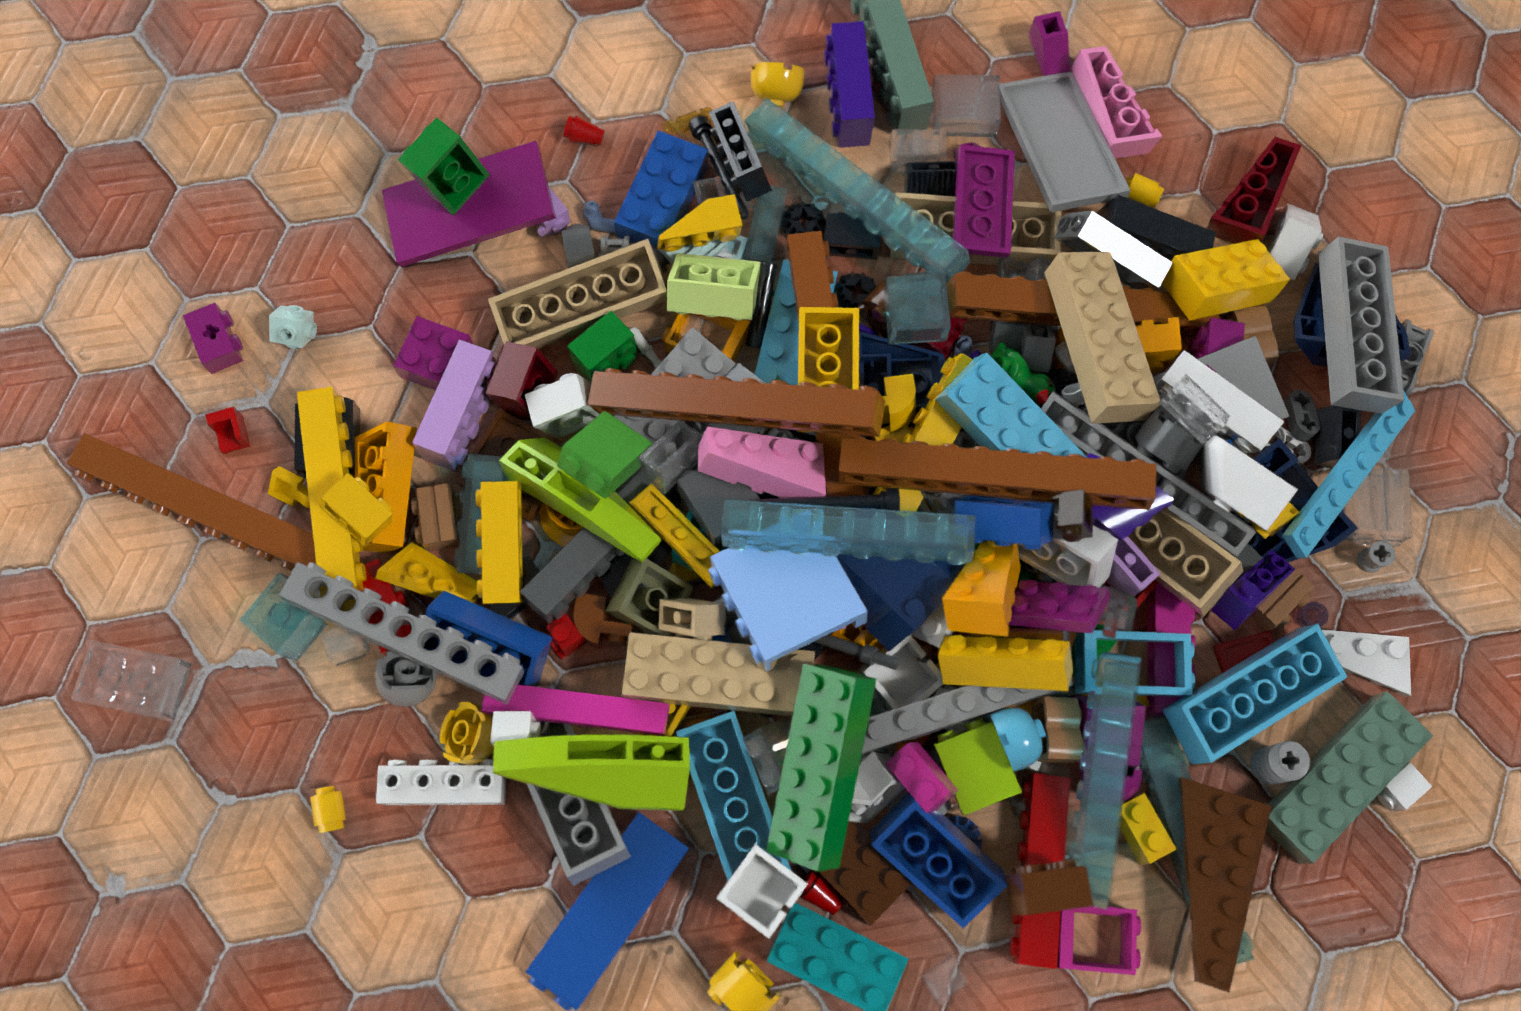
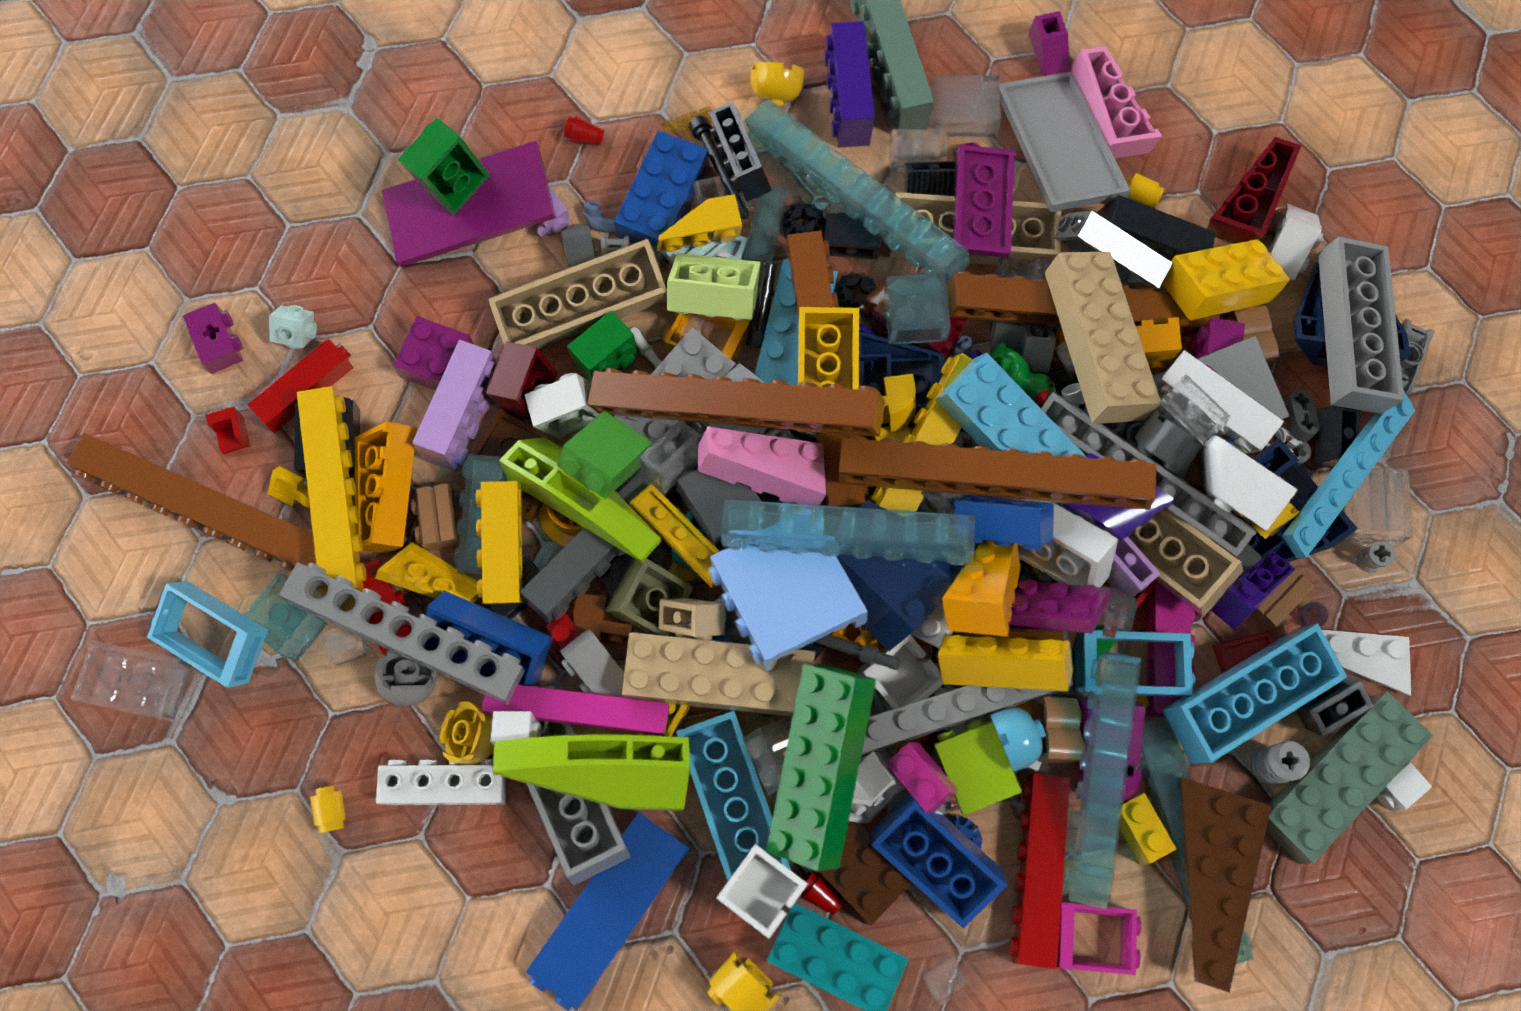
yellow brick [321,473,393,547] -> none
black piece [753,488,900,513] -> none
reddish brown brick [1005,860,1093,915] -> none
dark brown brick [1053,489,1093,542] -> none
none -> medium azure window [147,581,268,688]
none -> red brick [247,338,354,433]
none -> light grey brick [559,629,624,698]
none -> black brick [1296,676,1374,737]

